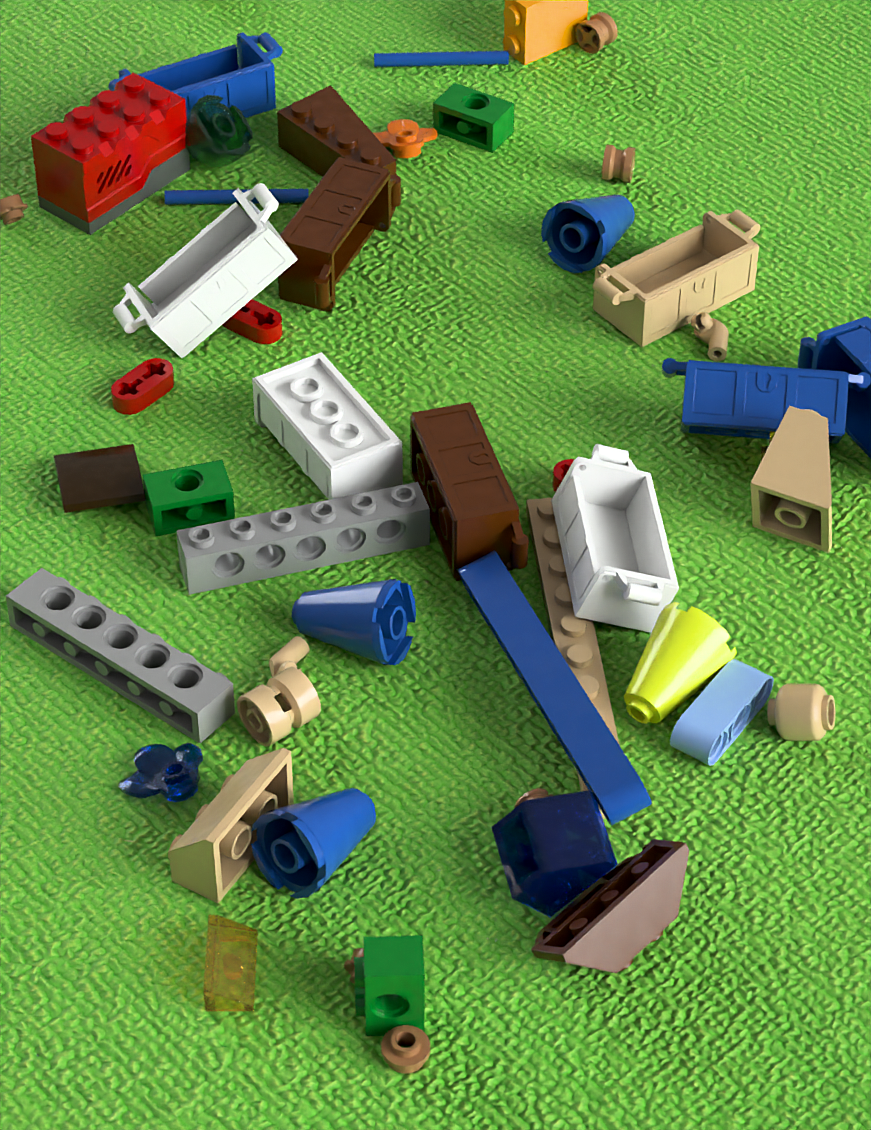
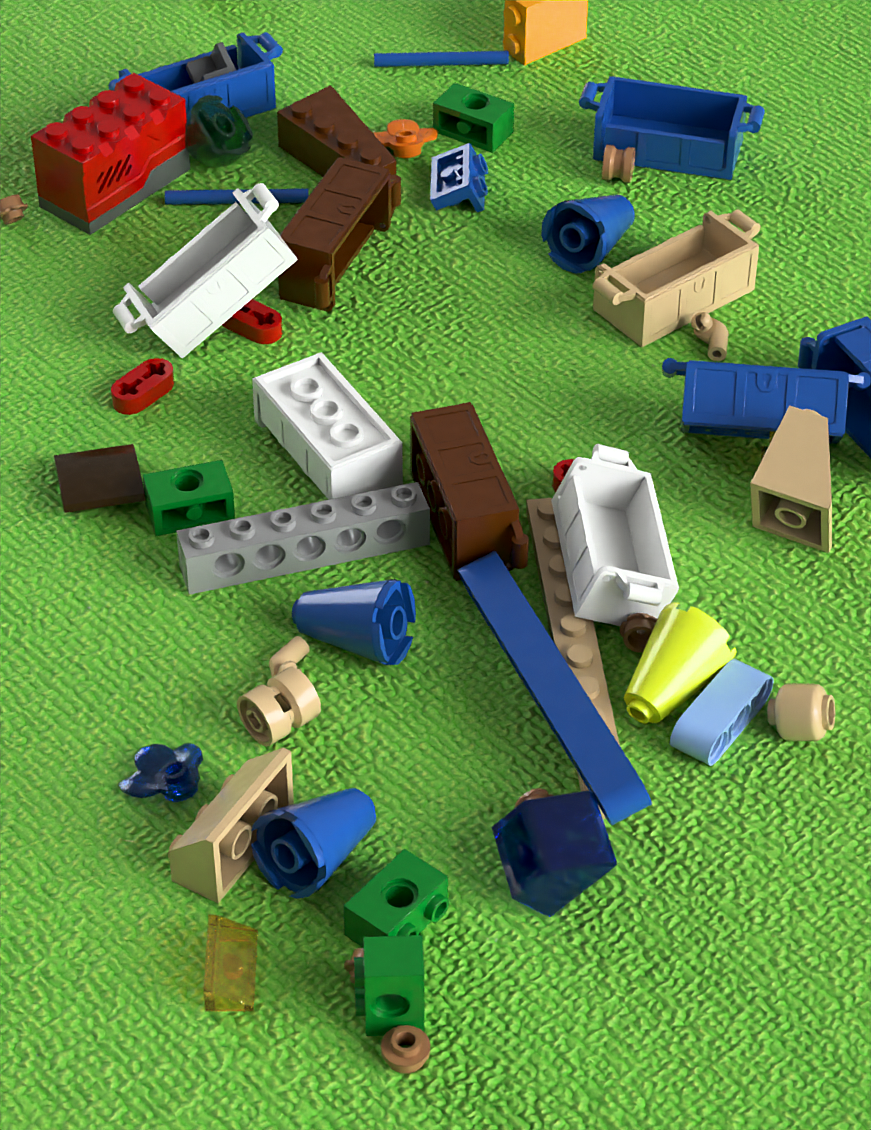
light grey brick [6,568,235,743] -> none
wedge [531,839,689,973] -> none
medium nougat wheel [575,12,618,54] -> none
none -> dark grey panel [186,42,236,84]
none -> green brick [343,849,449,948]
none -> blue bracket [430,143,488,213]
none -> blue container [579,76,765,180]
none -> medium nougat plate [620,613,657,653]

